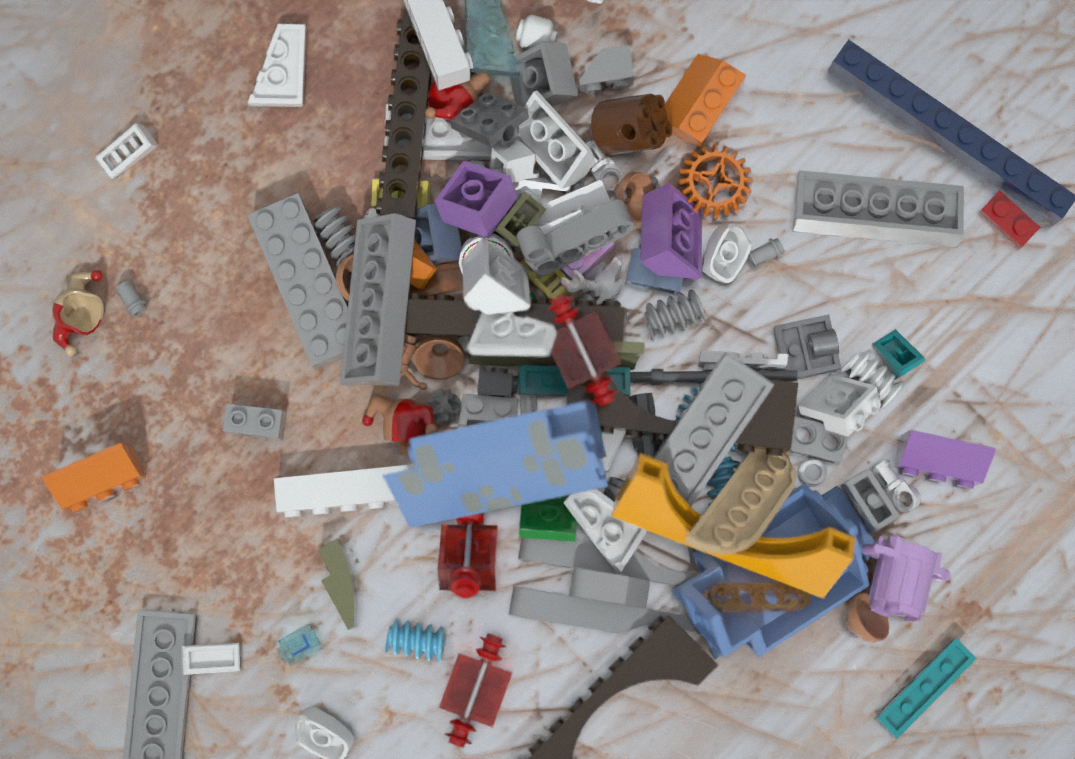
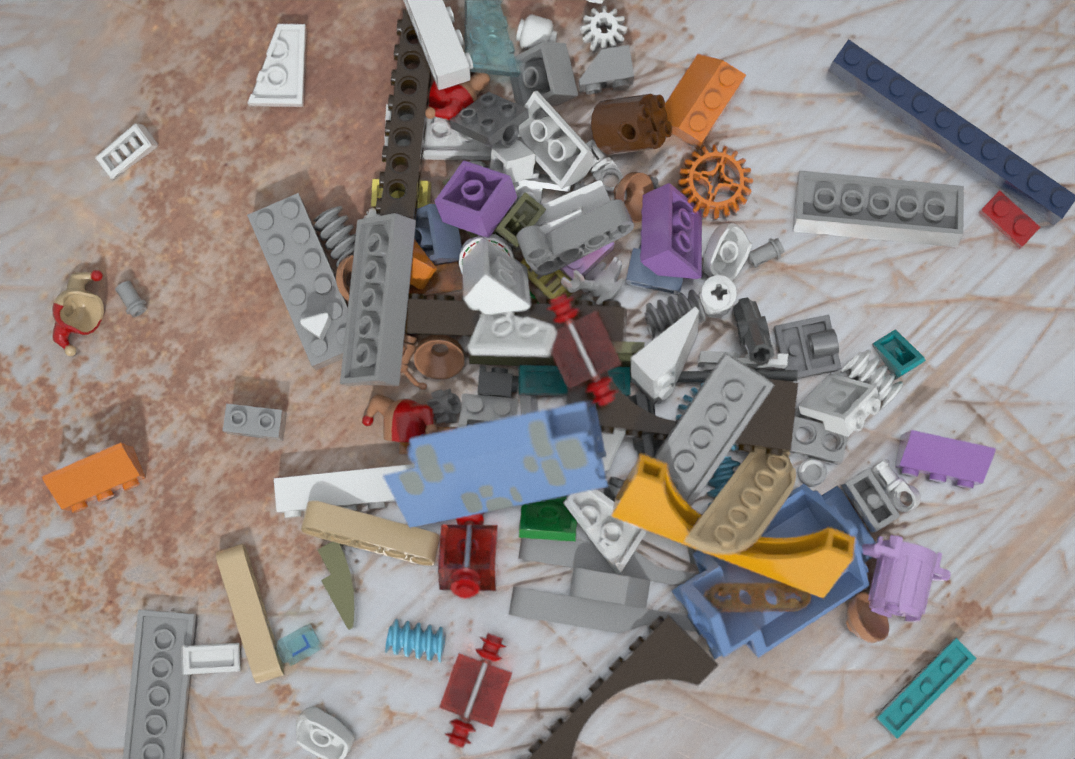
none -> tan beam [216,543,285,684]
none -> white slope [300,312,332,341]
none -> tan beam [301,501,440,566]
none -> white gear [581,5,627,51]
none -> white slope [631,307,699,404]
none -> white piece [699,275,737,318]
none -> dark grey piece [733,297,774,365]

